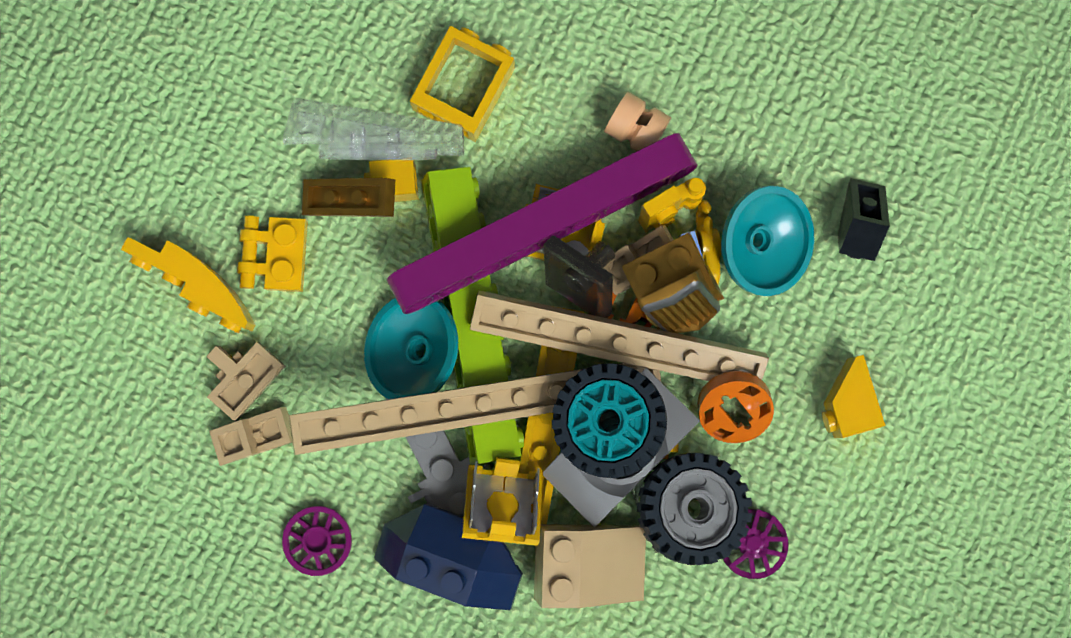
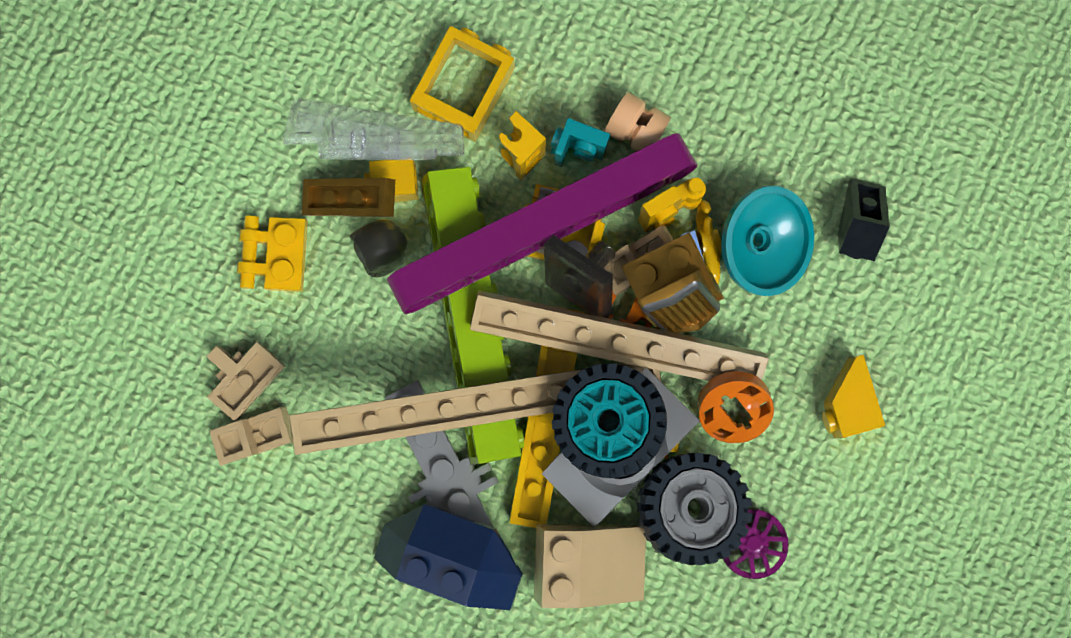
yellow slope [121,237,256,333] -> none
magenta wheel [282,506,353,576] -> none
teal dish [364,298,458,399] -> none
piece [462,457,543,546] -> none
none -> clear smoke helmet [349,218,410,278]
none -> yellow hinge [499,111,546,180]
none -> teal bracket [550,118,610,167]

